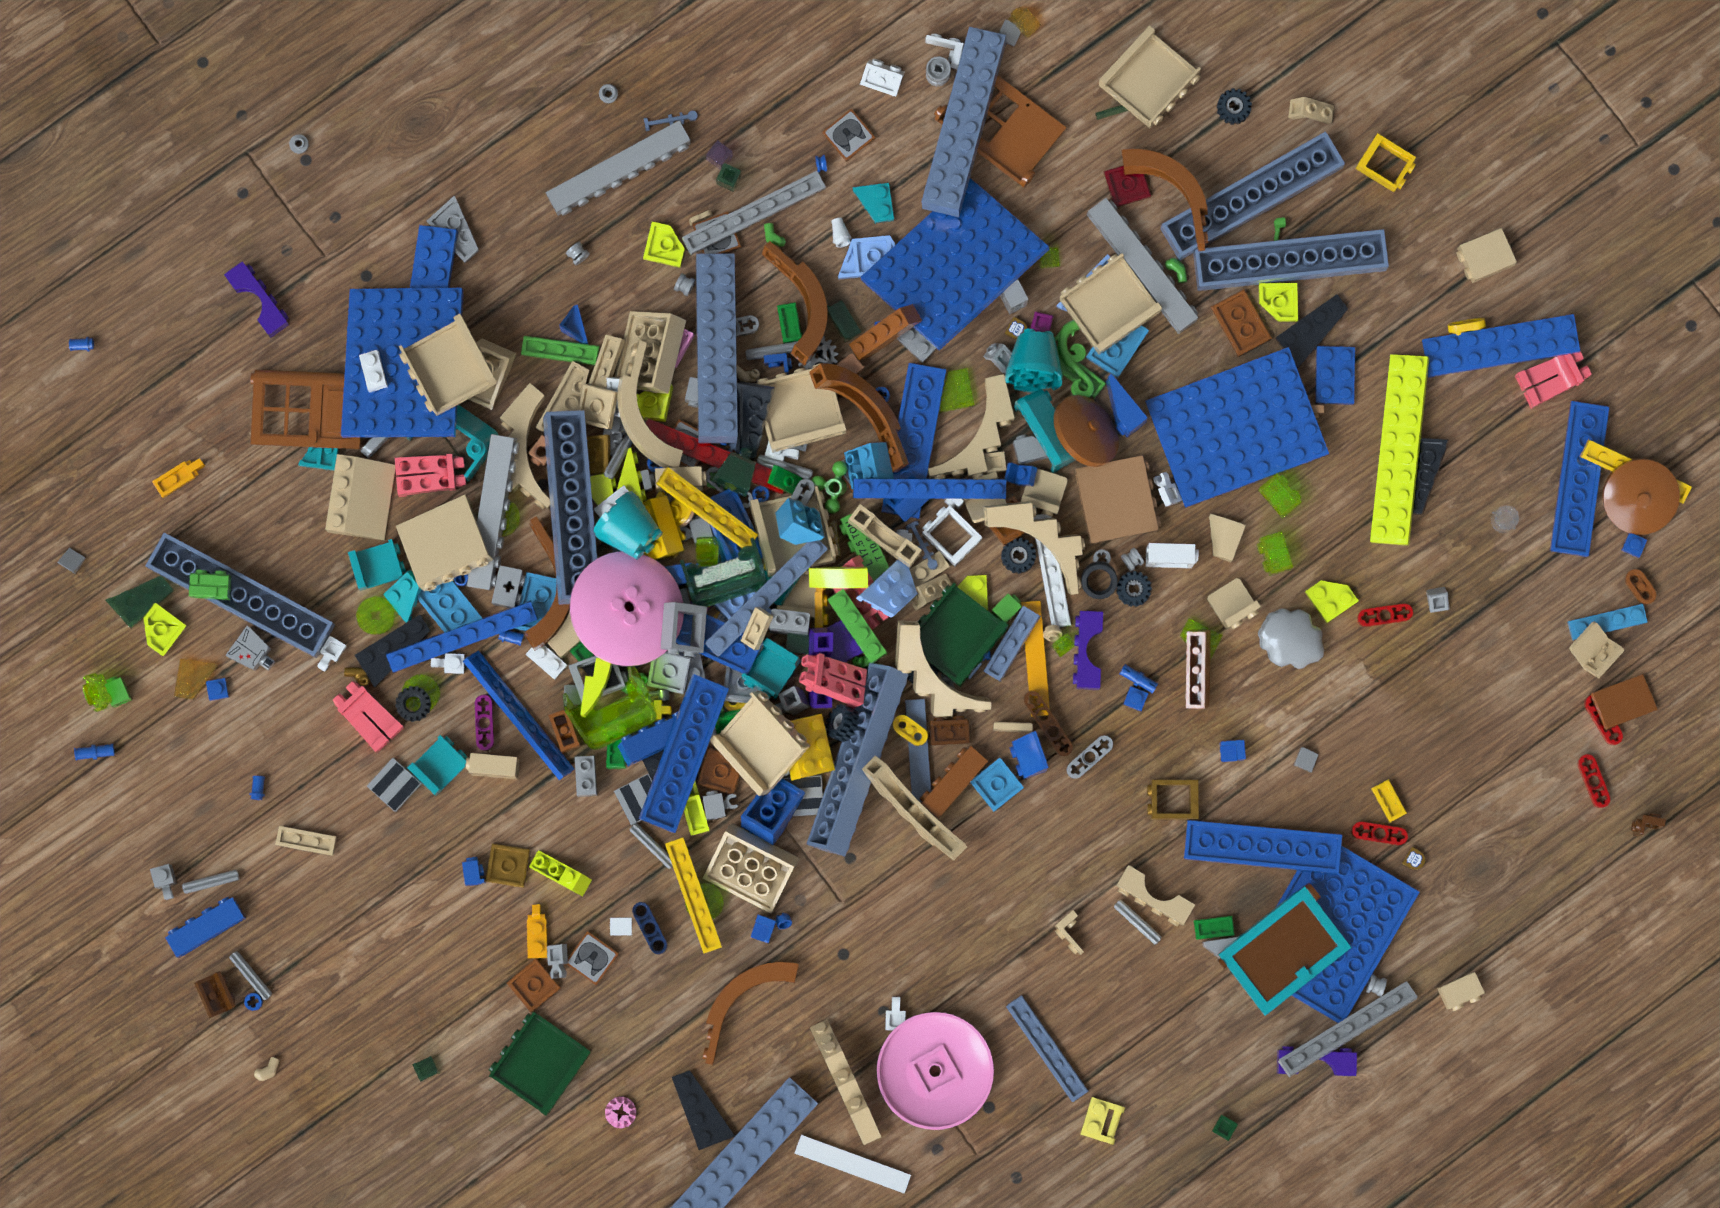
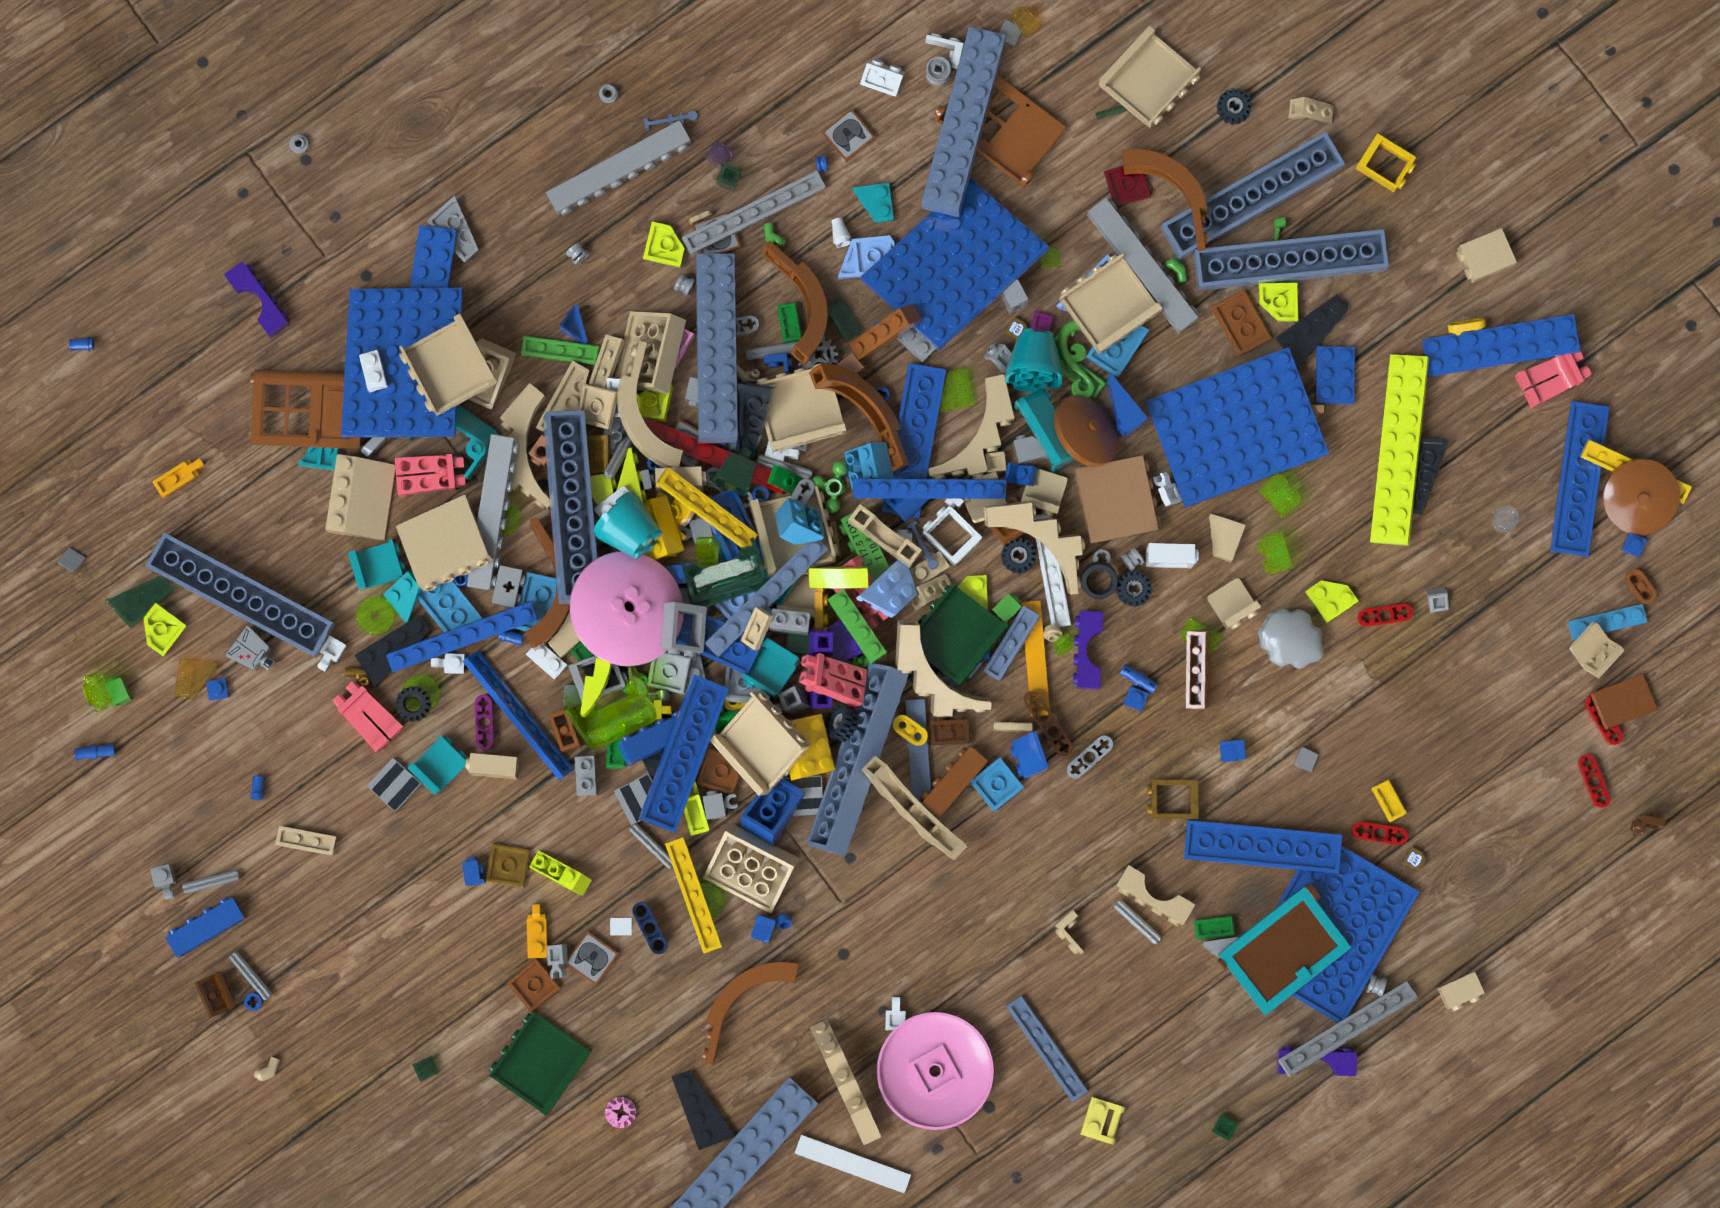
bright green brick [189,570,231,600] -> none

